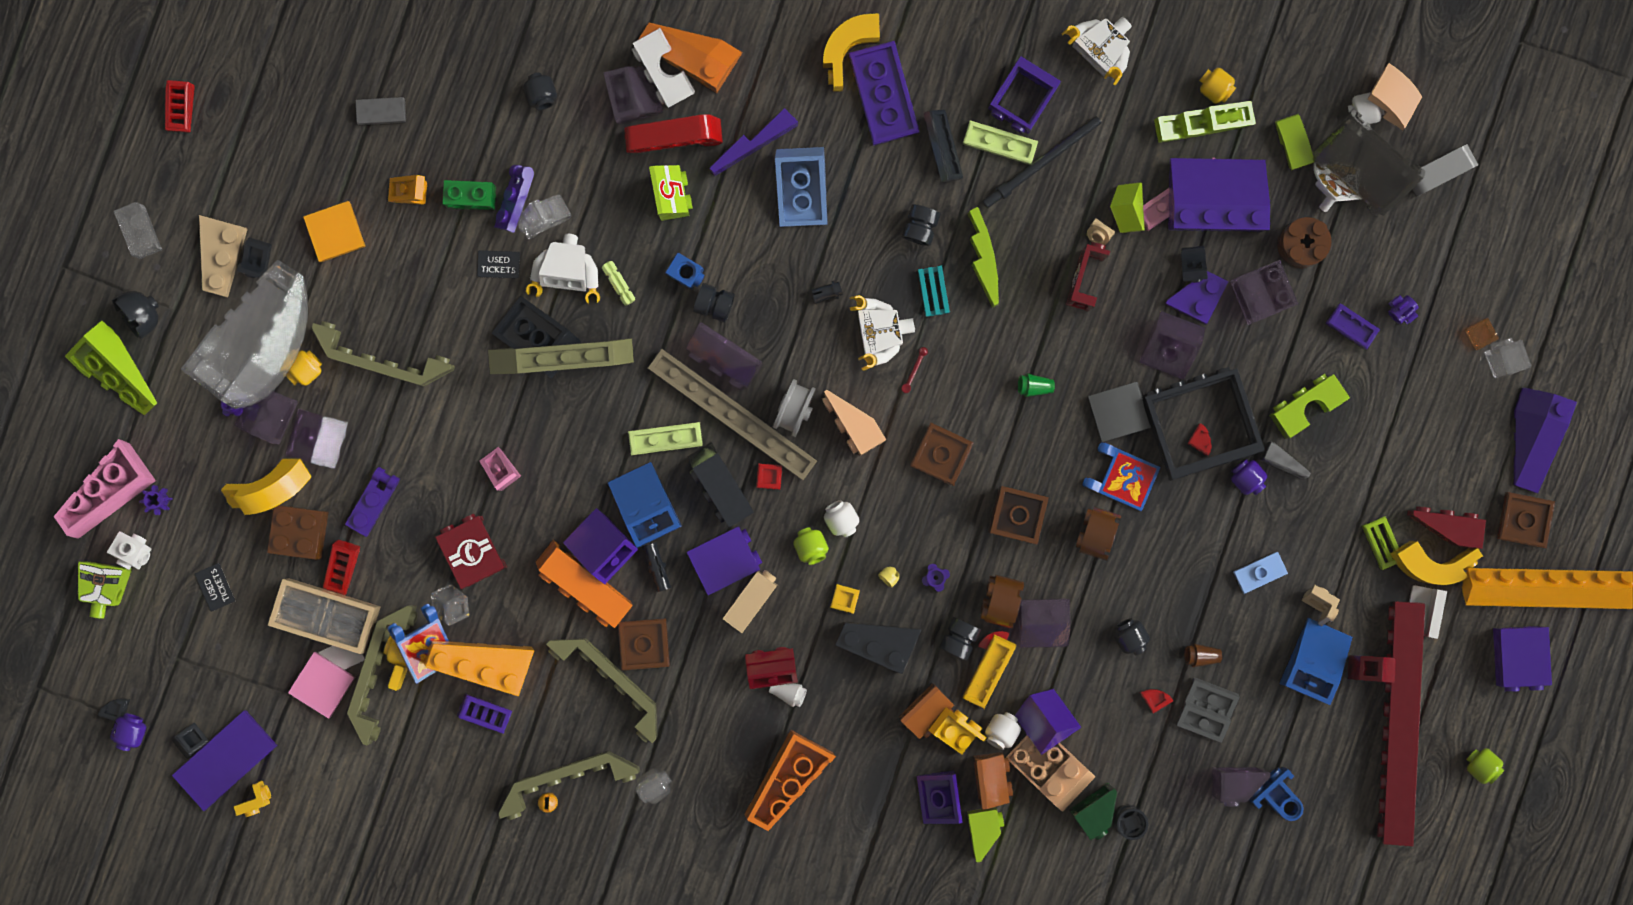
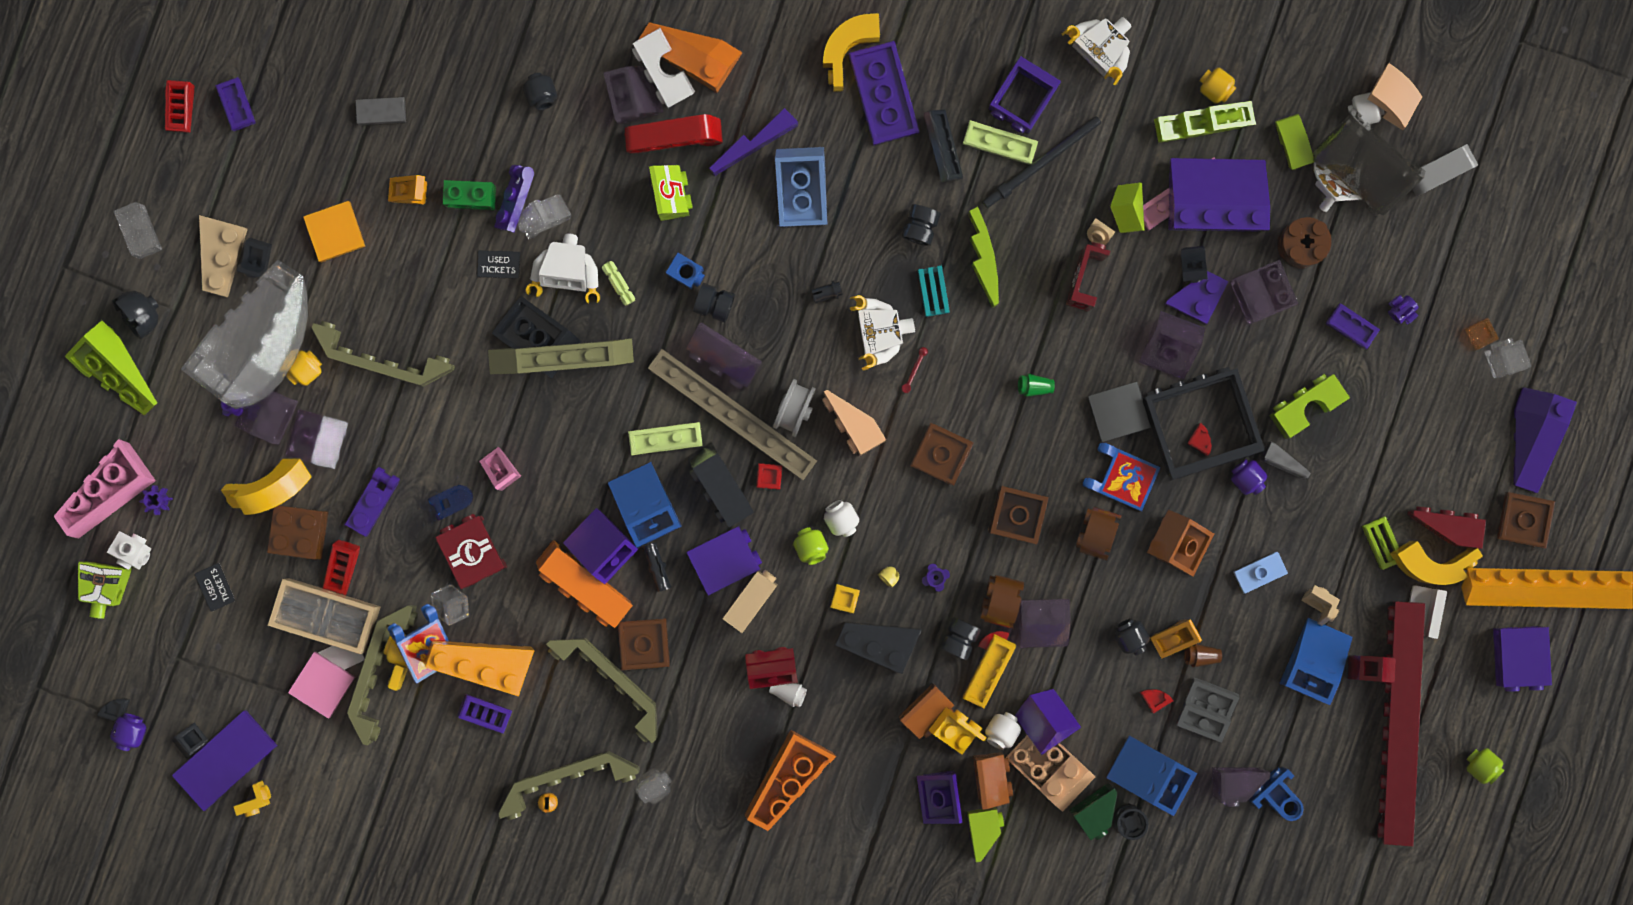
none -> dark purple plate [215,77,256,131]
none -> clear blue plate [428,485,473,521]
none -> blue slope [1106,736,1197,816]
none -> dark orange slope [1147,510,1214,577]
none -> light orange slope [1150,619,1202,659]

